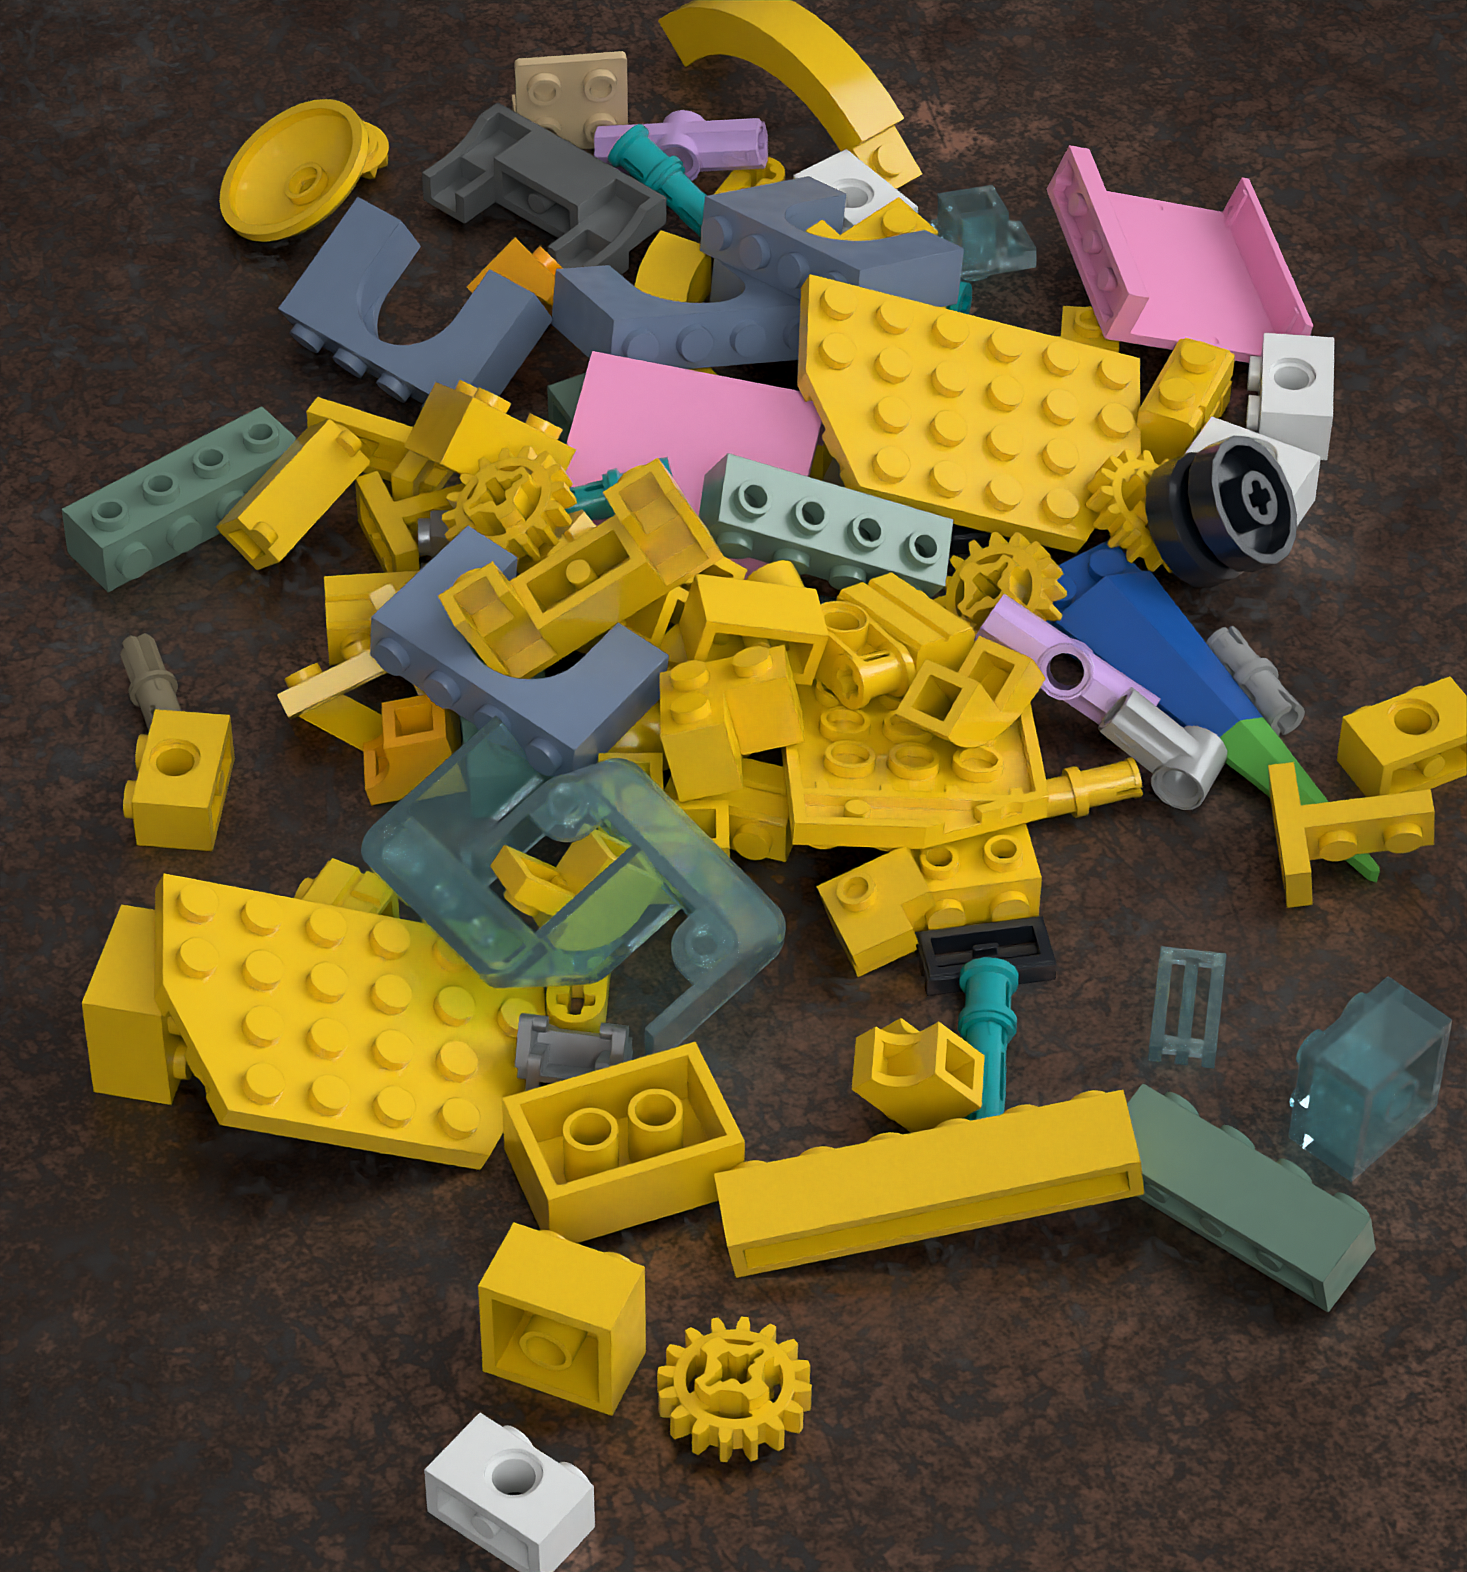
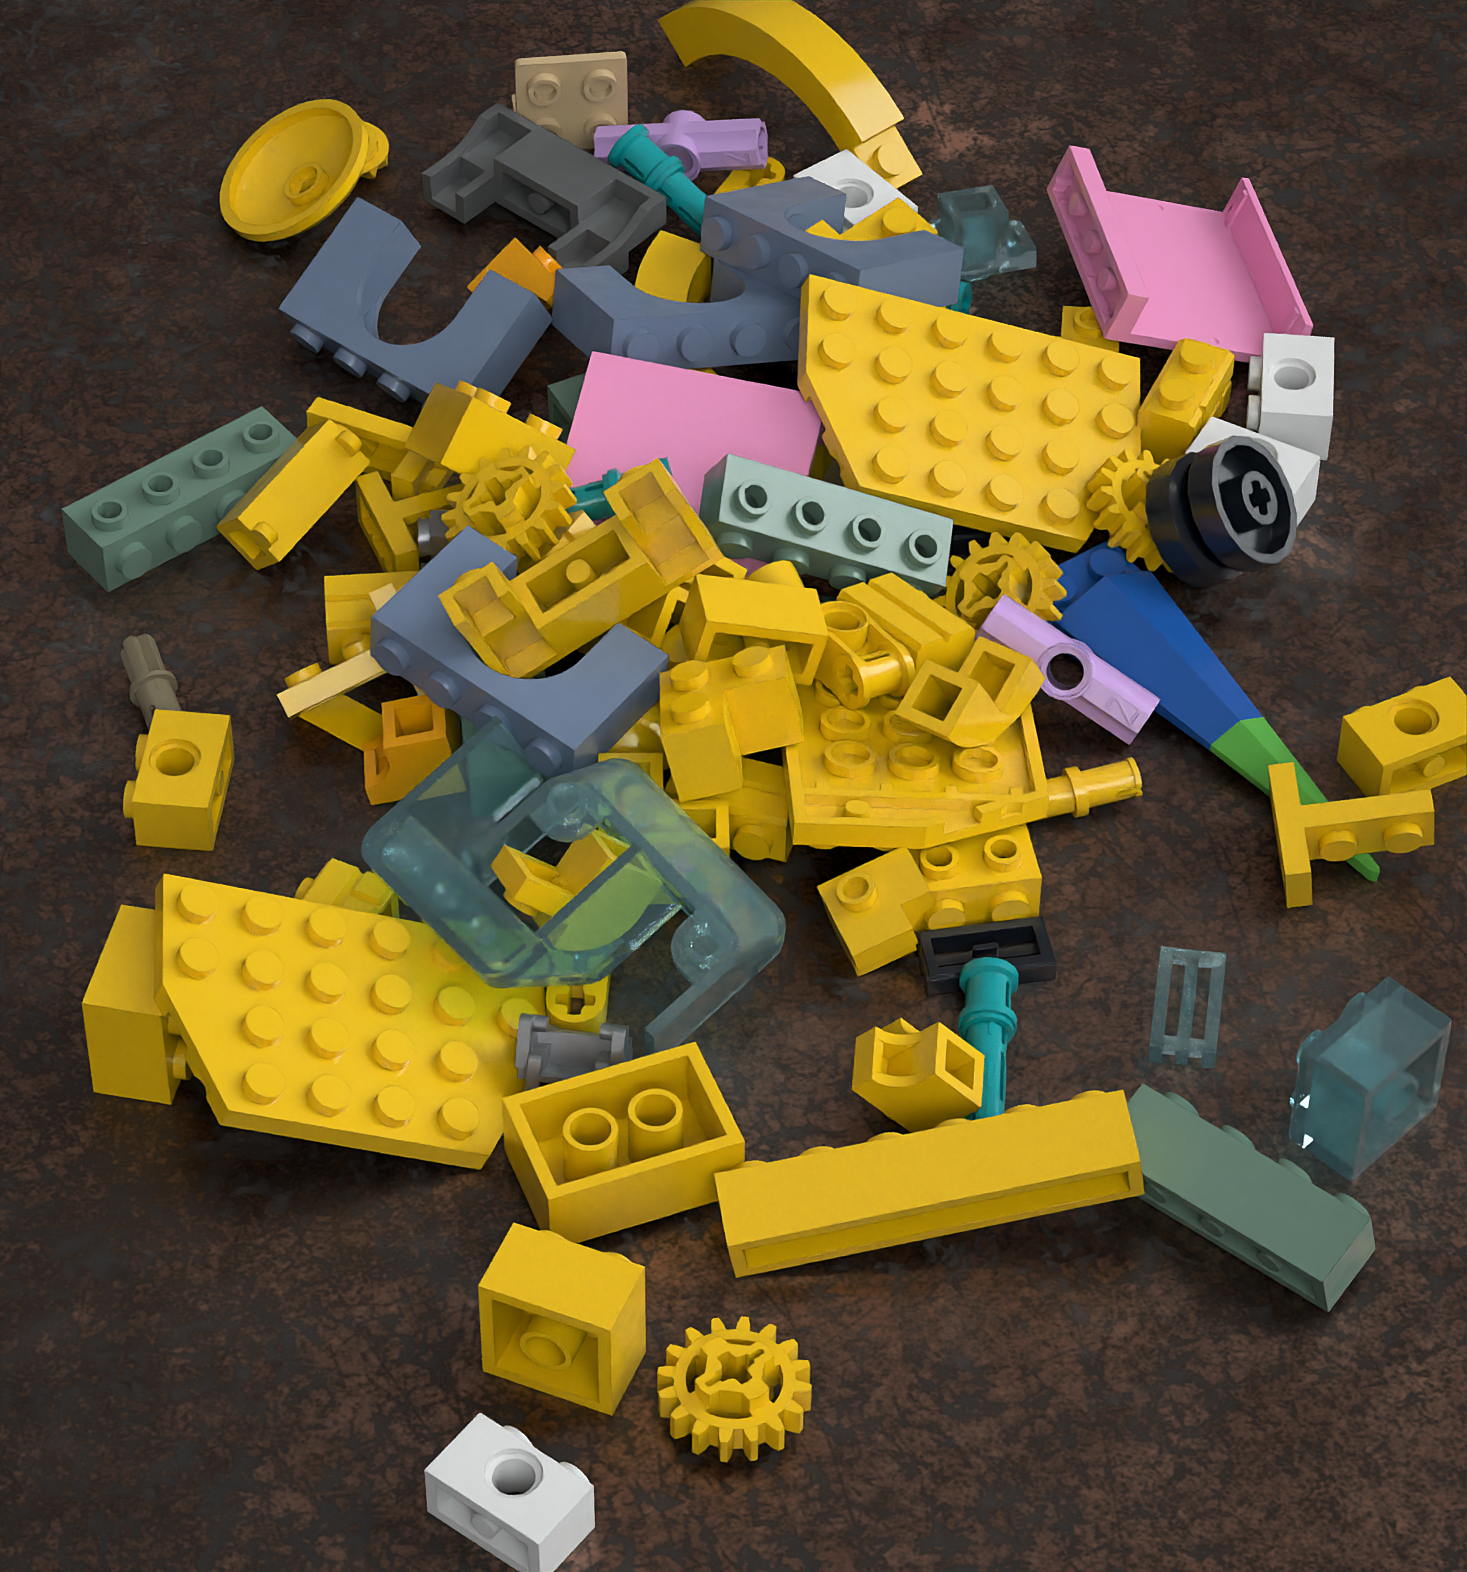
light grey piece [1098,687,1227,810] -> none
light grey pin [1206,626,1305,736] -> none

